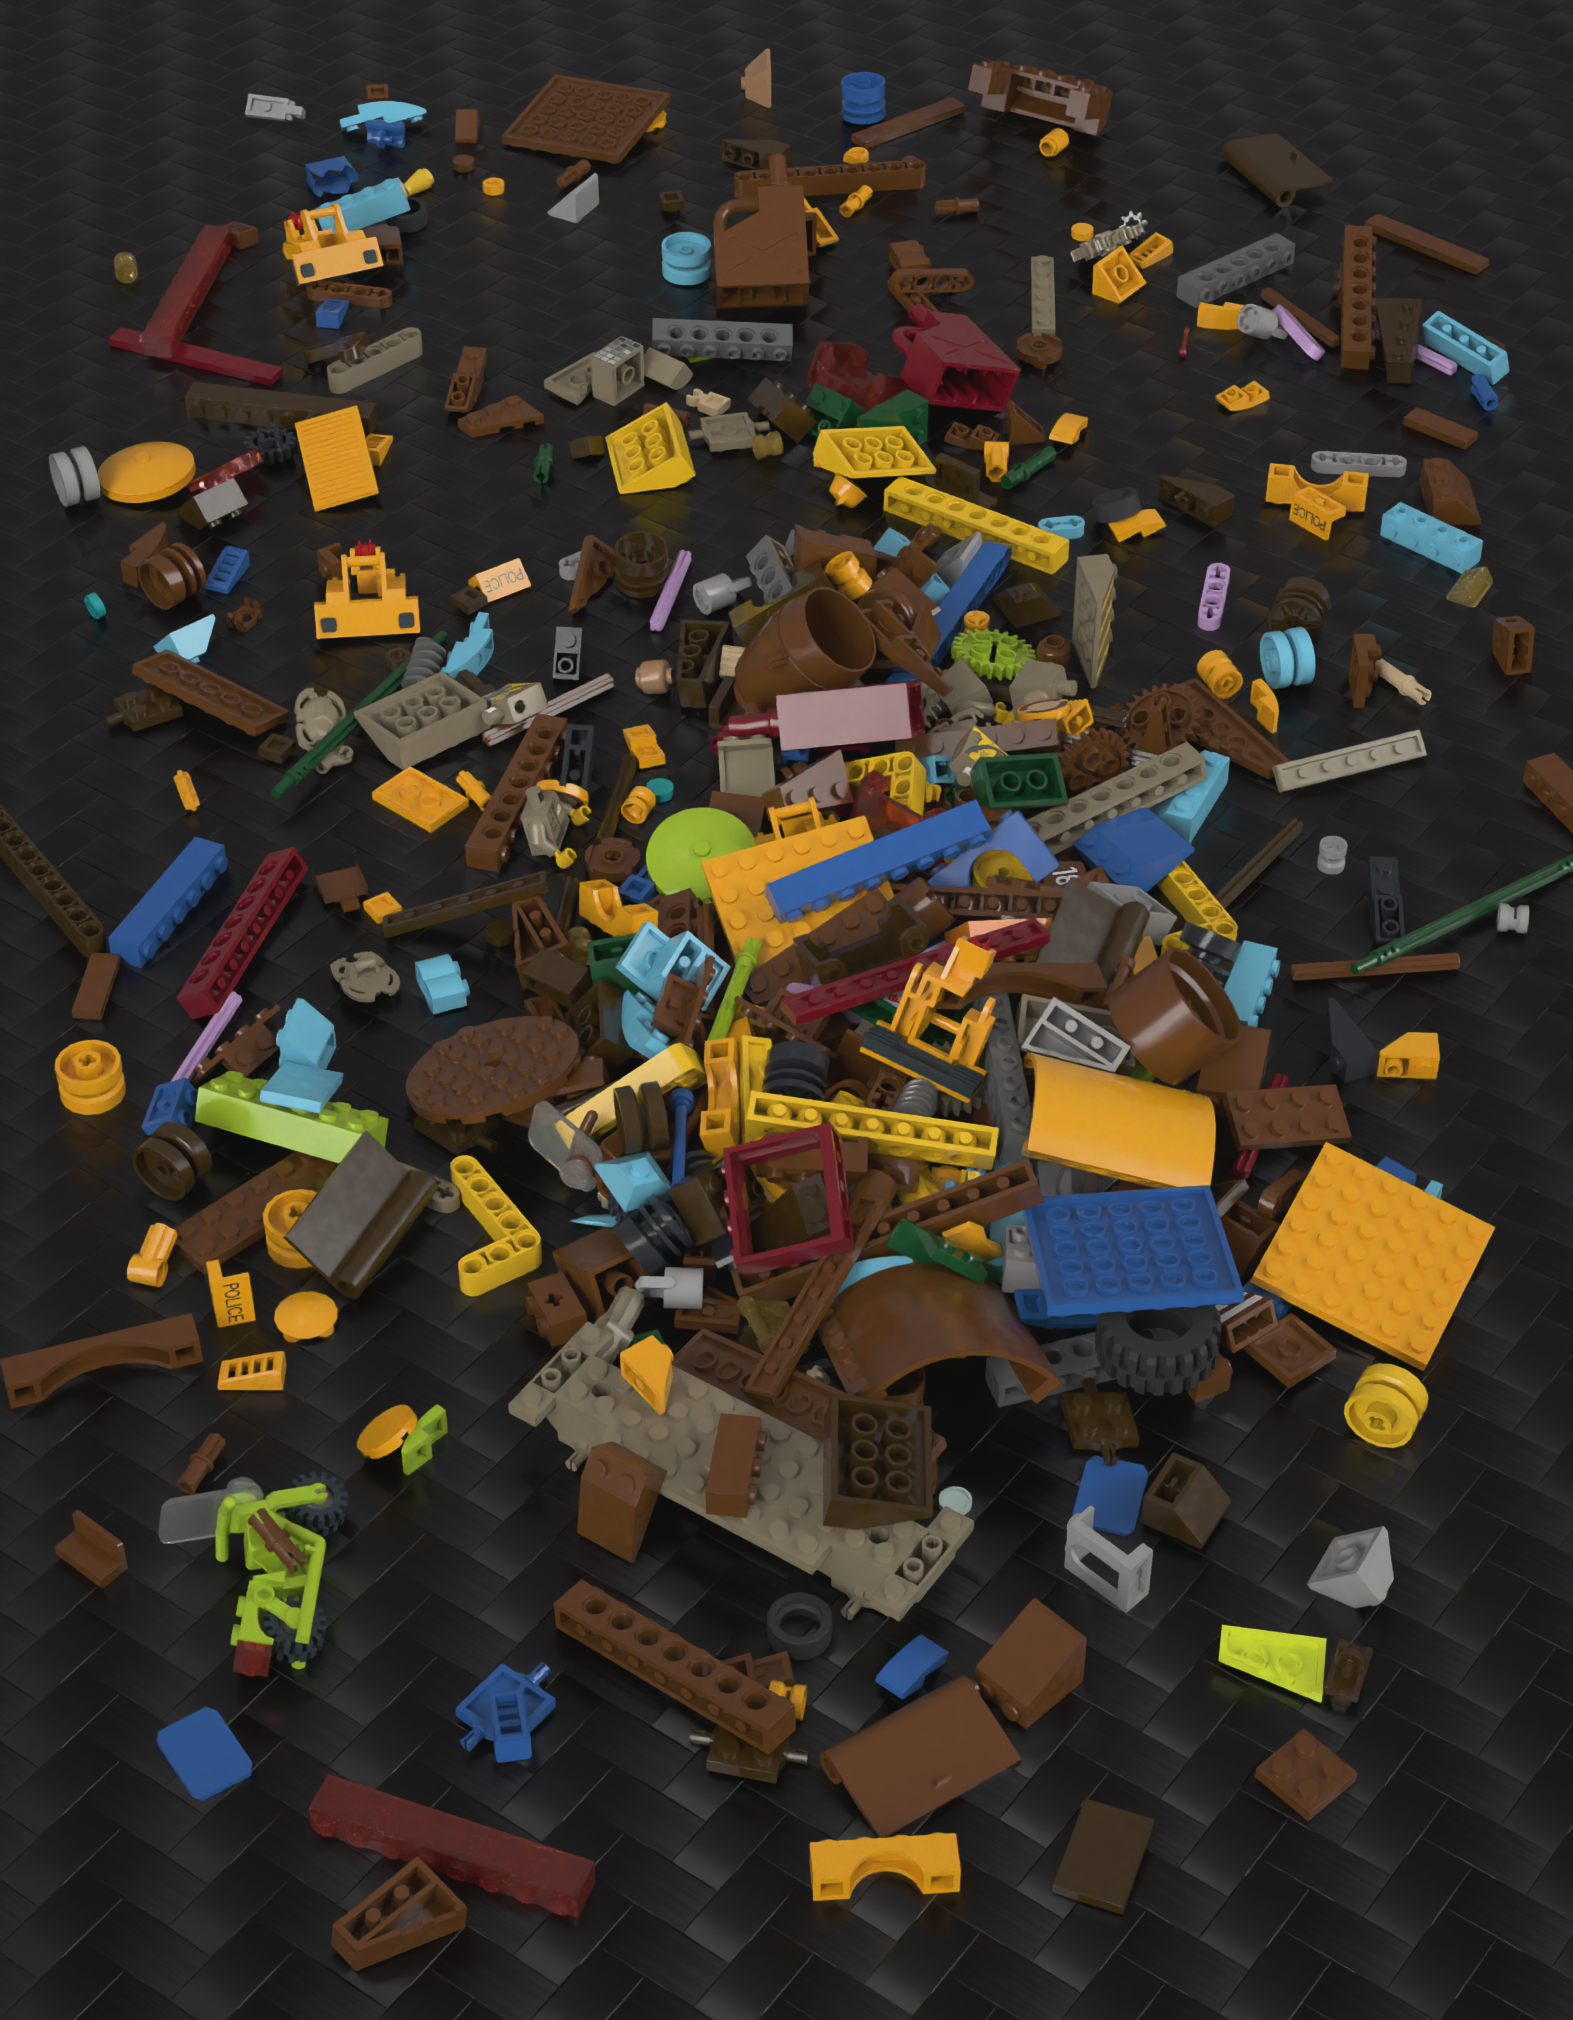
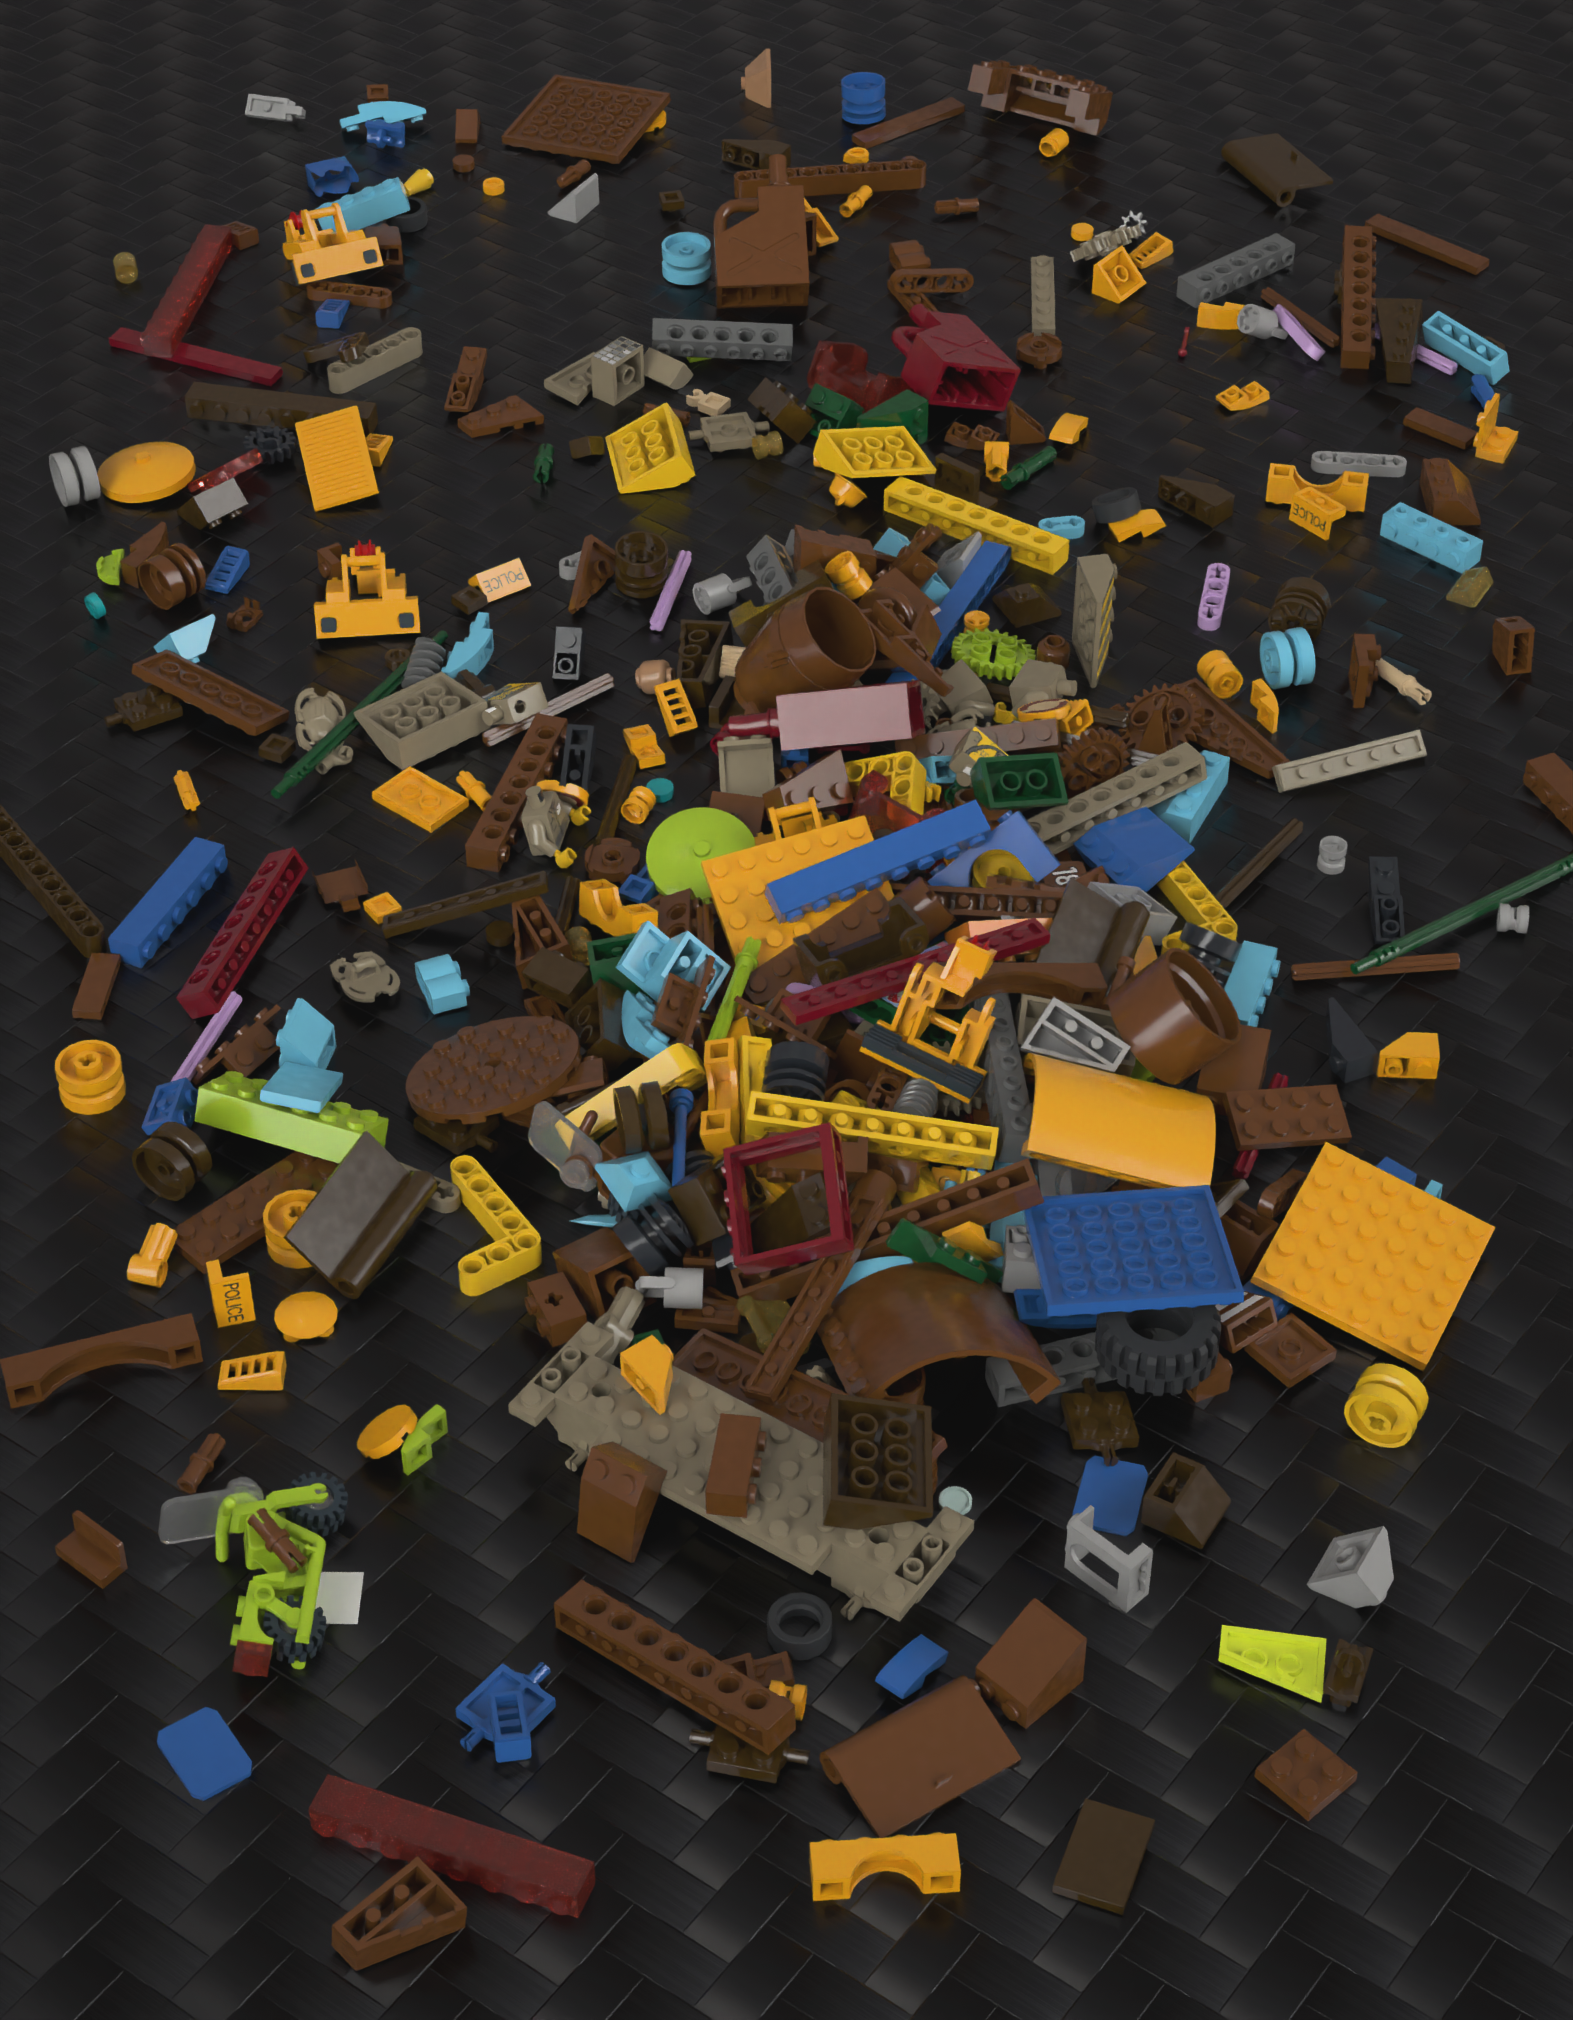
none -> lime plate [96,549,125,585]
none -> white sticker [315,1572,364,1624]
none -> light orange slope [653,679,698,737]
none -> light orange bracket [1473,393,1518,464]

